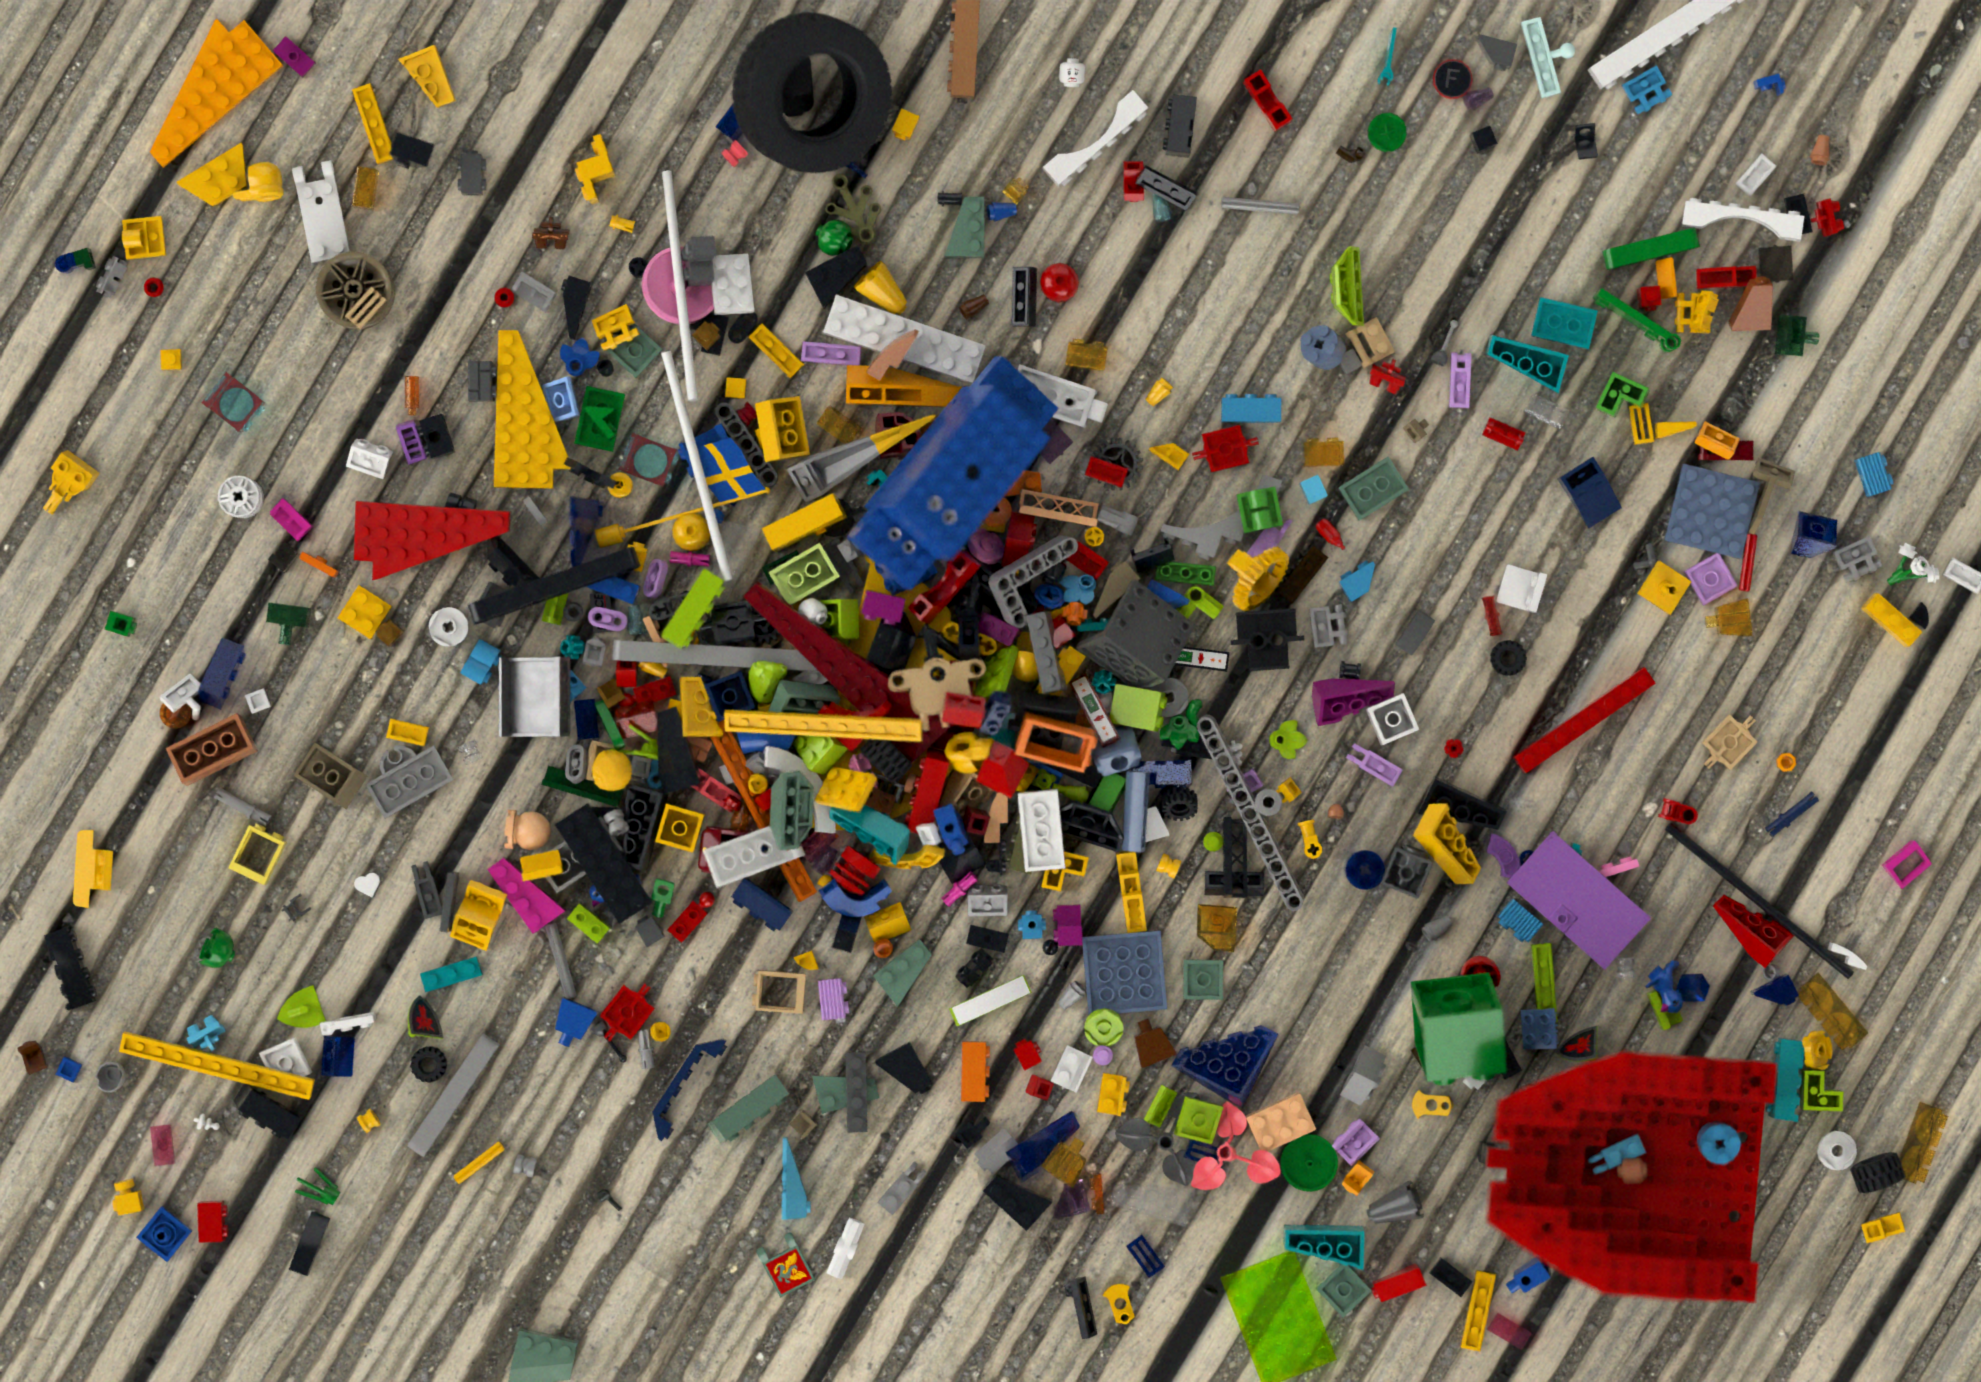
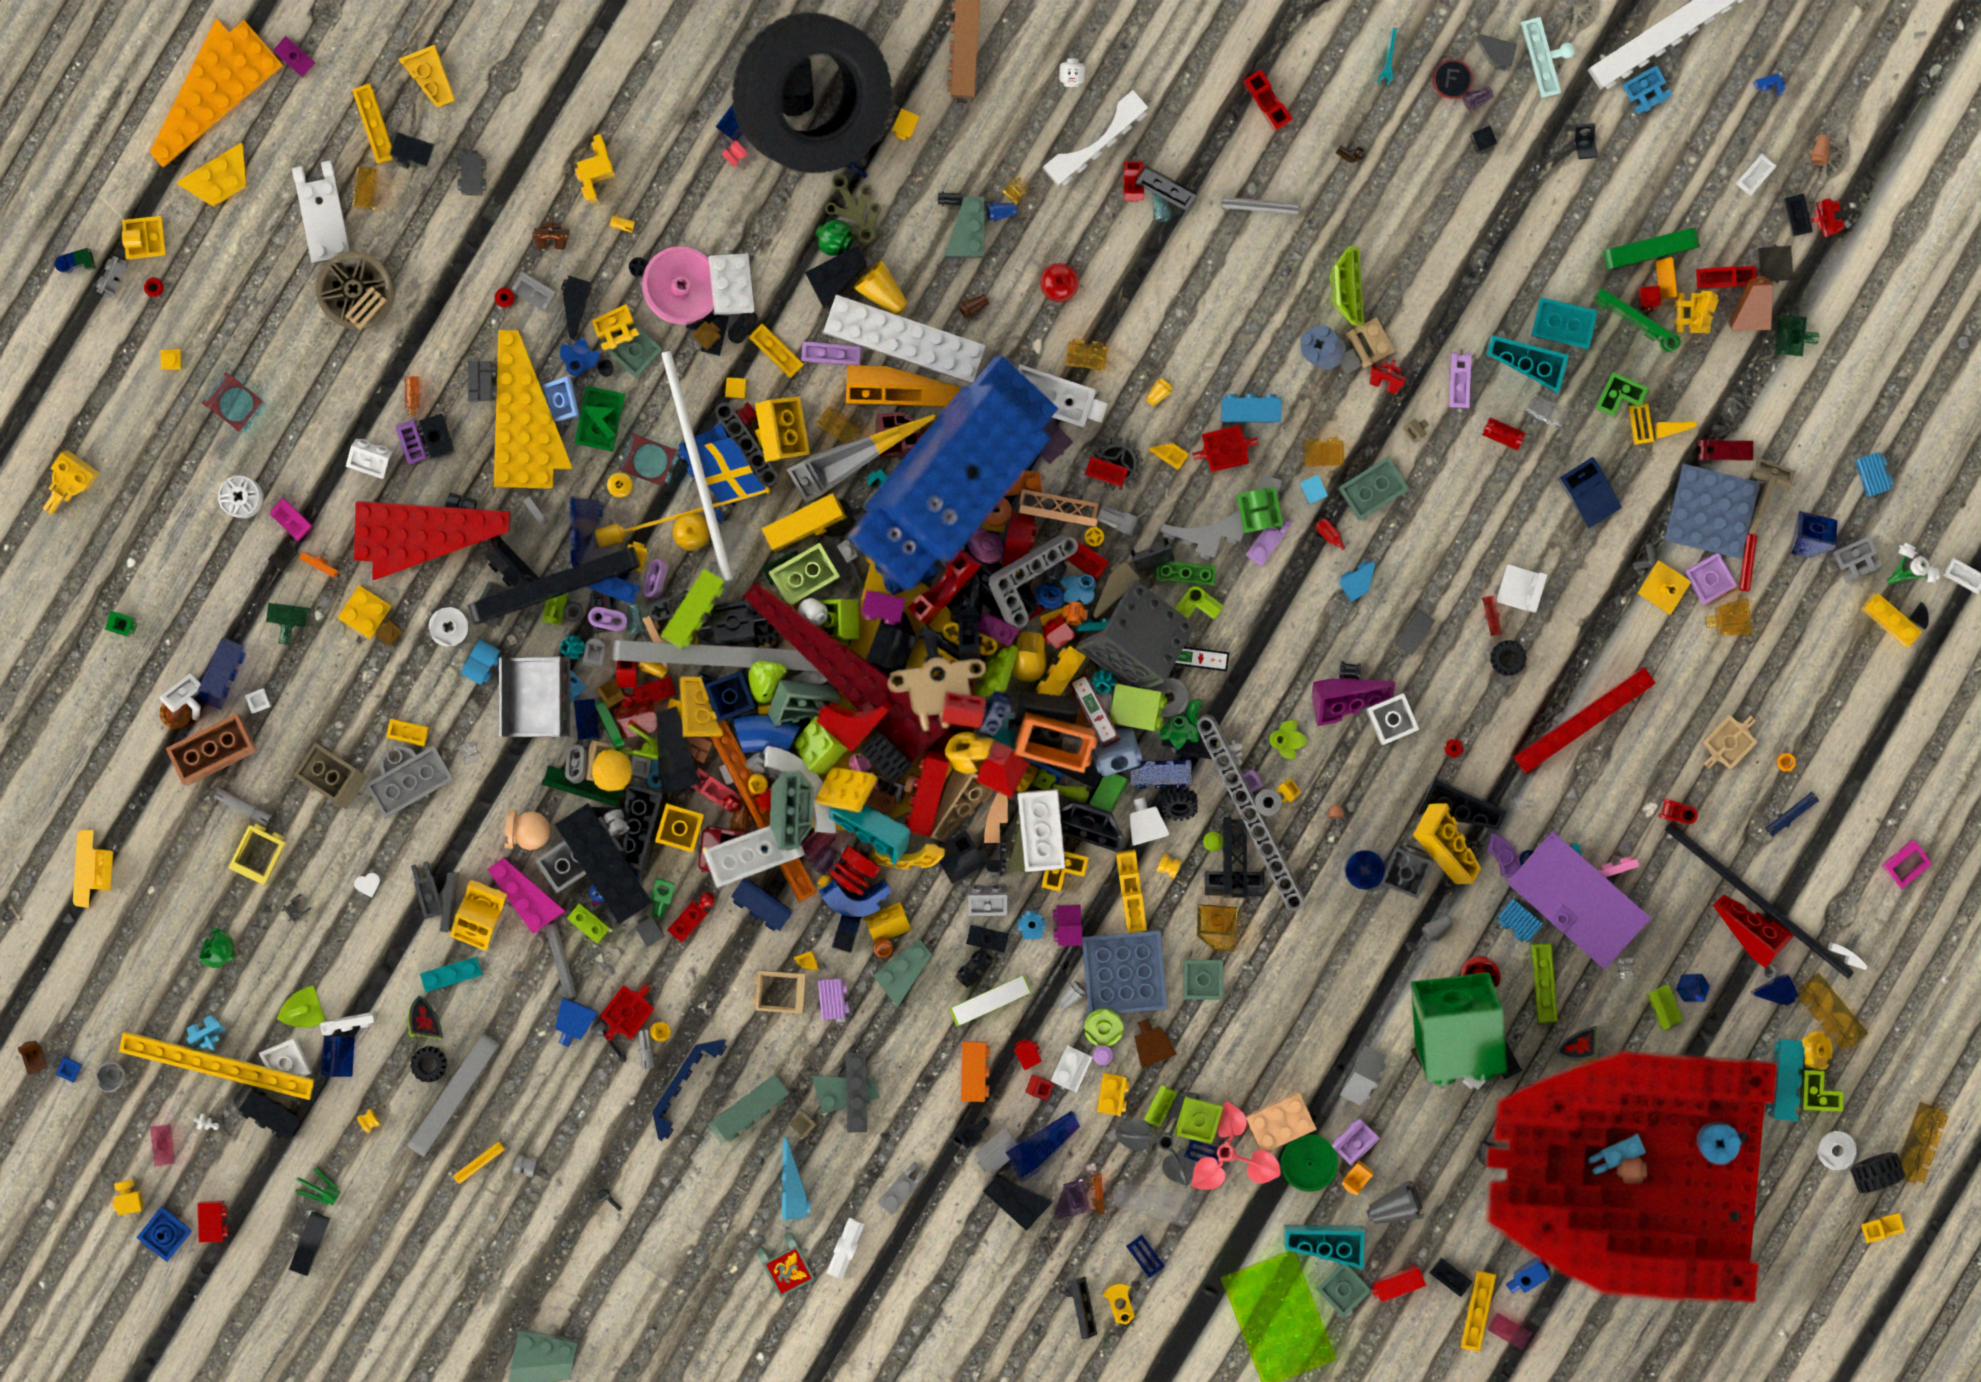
black wedge [44,927,97,1011] -> none
yellow piece [232,162,284,202] -> none
yellow panel [520,850,564,881] -> none
black plate [564,457,616,489] -> none
white piece [662,170,698,401] -> none
dark pink pin [669,551,711,567] -> none
dark grey brick [681,236,717,286] -> none
yellow plate [724,710,922,741] -> none
nougat slope [866,329,919,380] -> none
black slope [875,1041,933,1094] -> none
white plate [916,823,941,845] -> none
blue torso [933,804,968,855] -> none
dark pink pin [941,871,978,907] -> none
dark red brick [963,806,990,835] -> none
black slope [1012,266,1037,327] -> none
dark grey arch [1026,611,1067,694] -> none
clear yellow torso [1041,1138,1086,1188] -> none
black hinge [1042,939,1058,955] -> none
sand blue brick [1121,771,1150,852] -> none
blue slope [1147,579,1190,609] -> none
black wedge [1162,94,1197,158] -> none
clear blue slope [1171,1025,1279,1107] -> none
yellow piece [1227,546,1289,612] -> none
black piece [1231,609,1304,671] -> none
dark brown tile [1277,546,1329,604] -> none
yellow connector [1297,819,1322,859] -> none
light grey plate [1309,604,1348,648] -> none
lavender hinge [1346,743,1403,787] -> none
green tile [1367,113,1407,152] -> none
yellow piece [1412,1089,1454,1119] -> none
hinge [1430,320,1458,367] -> none
medium blue hinge [1521,1008,1559,1049] -> none
blue animal [1645,960,1683,1013] -> none
white arch [1682,198,1804,242] -> none
light orange slope [1694,421,1740,460] -> none

